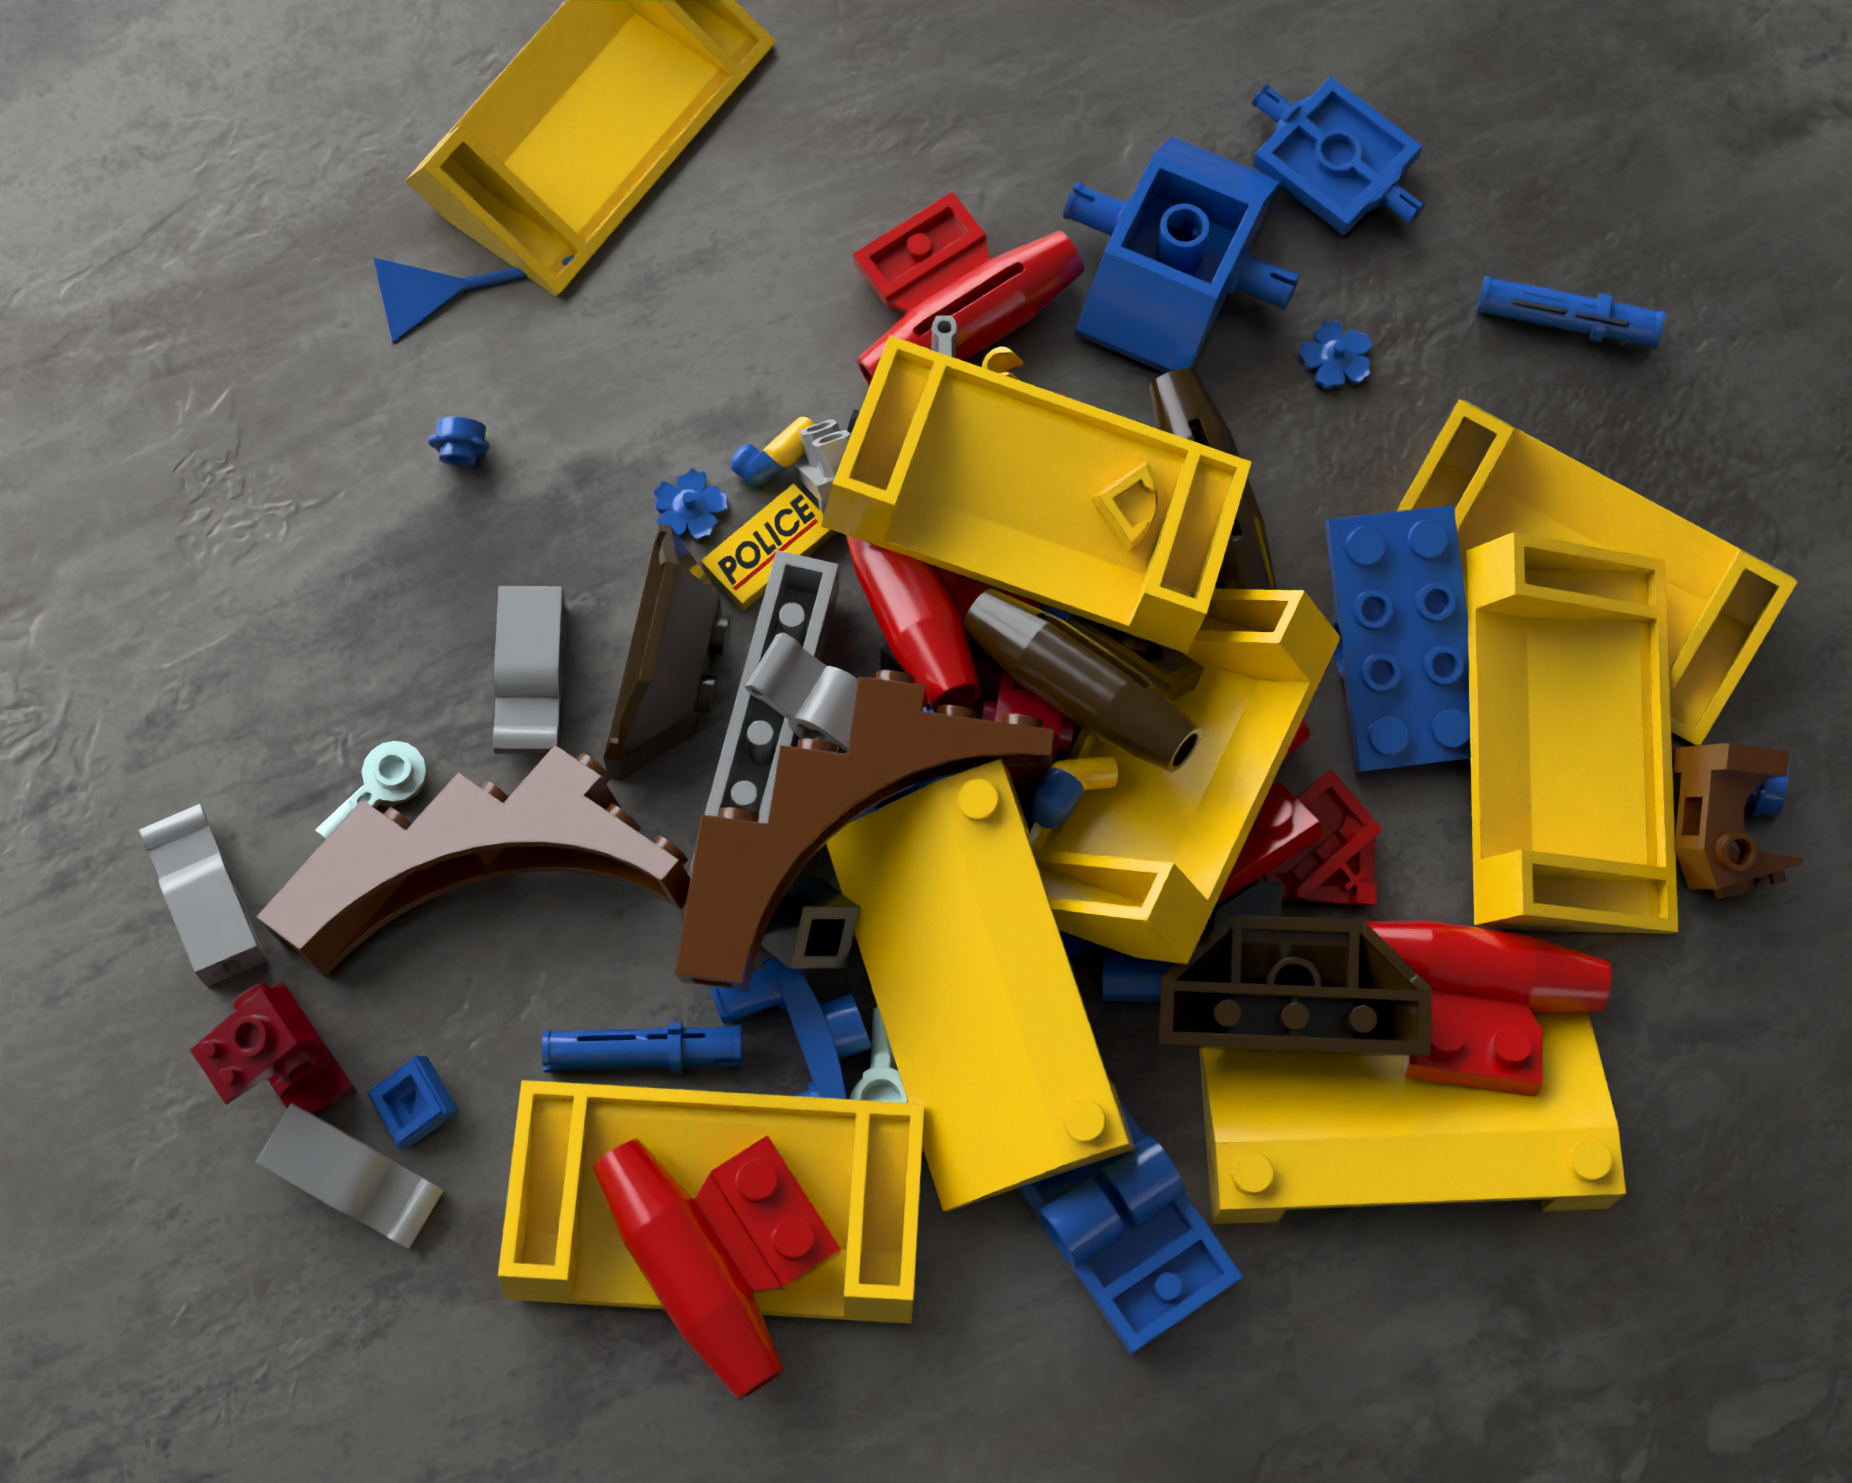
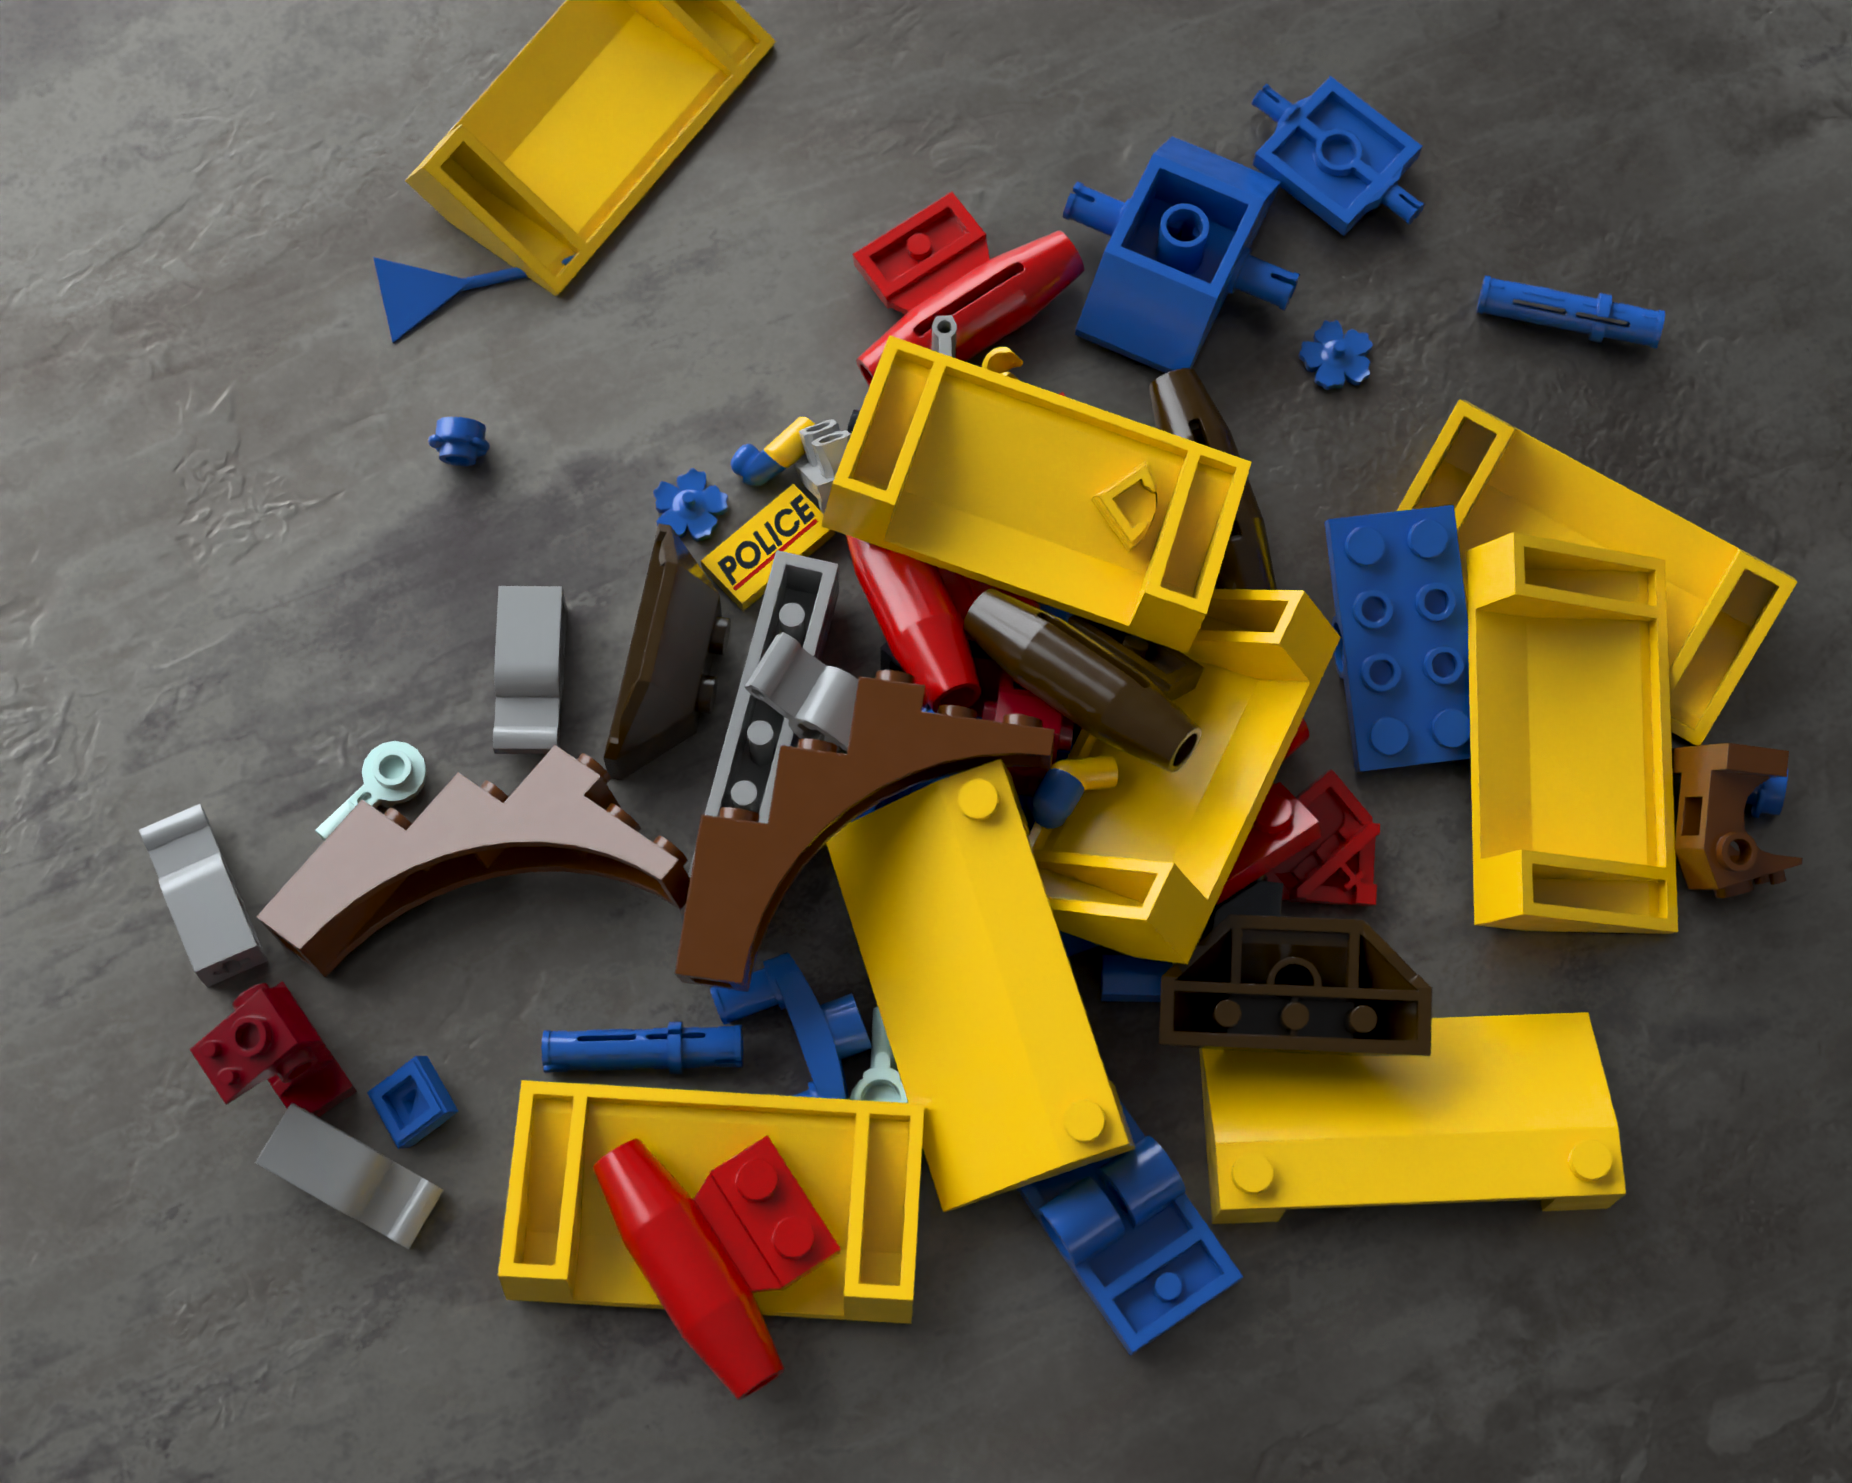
black brick [761,877,860,969] -> none
red plate [1365,920,1611,1097] -> none

